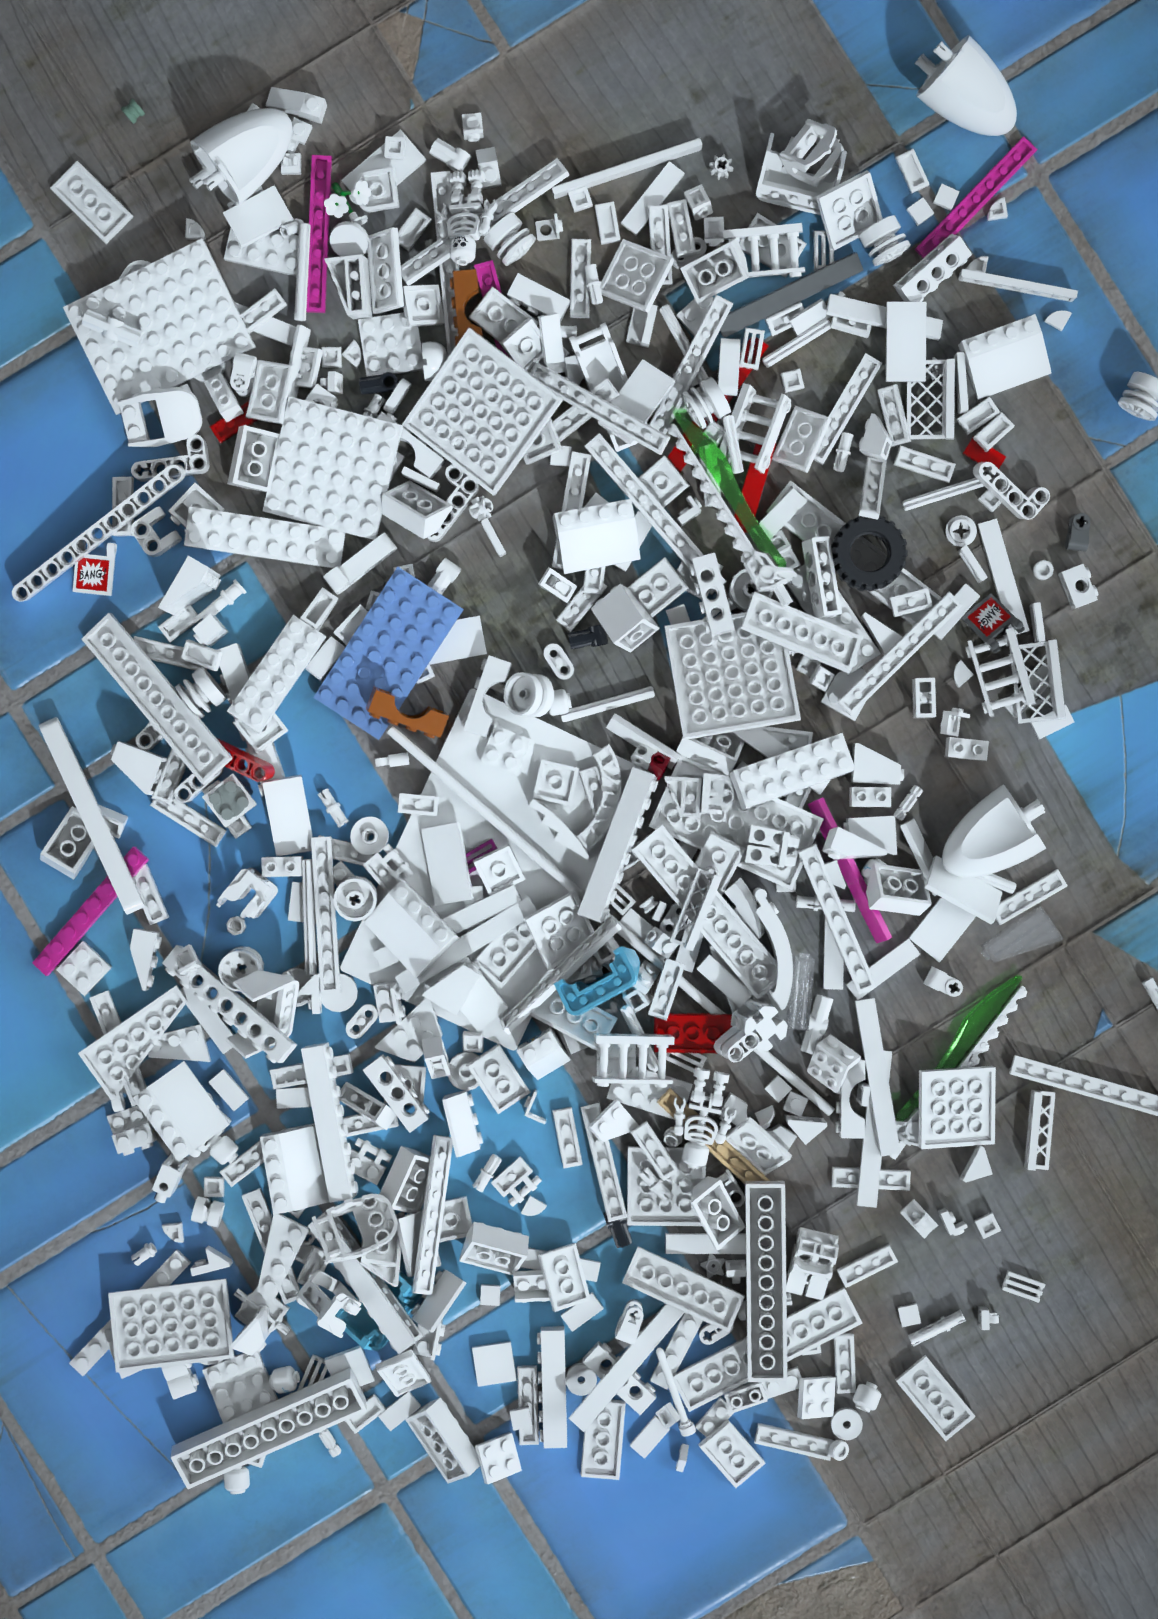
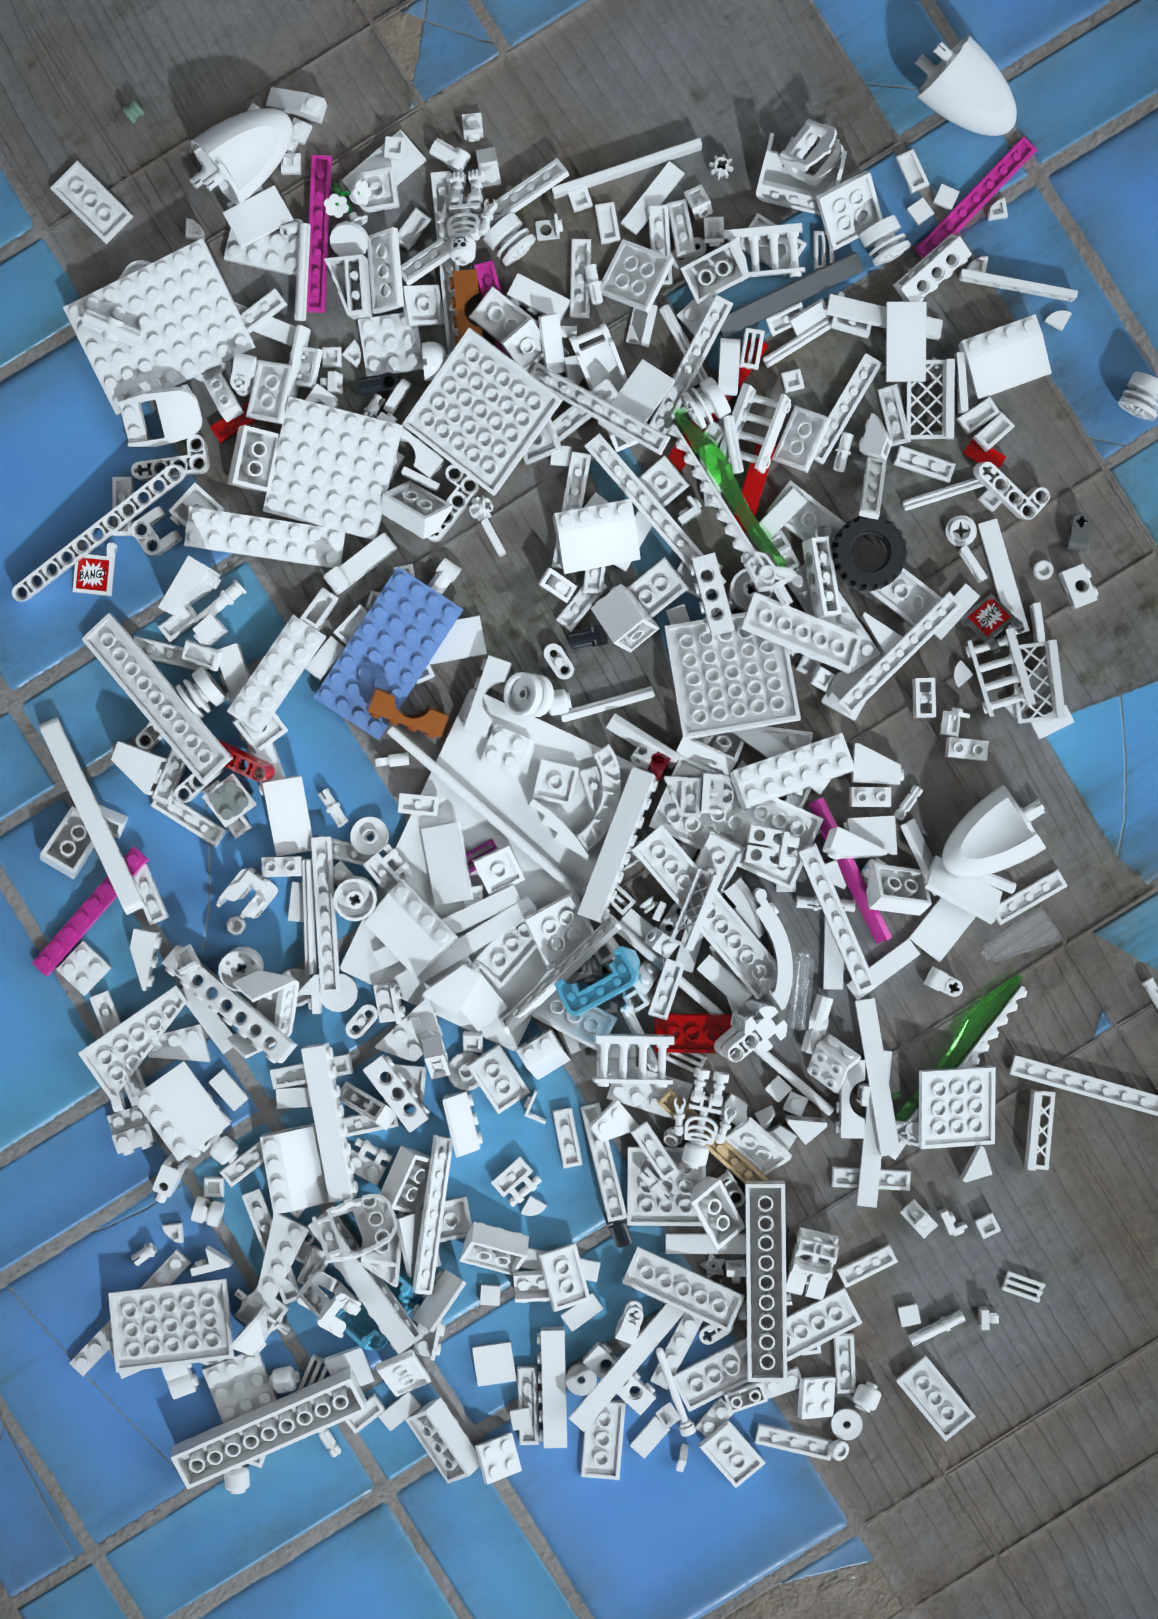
white axle [472,1154,502,1192] -> none
white plate [889,588,933,617] -> none

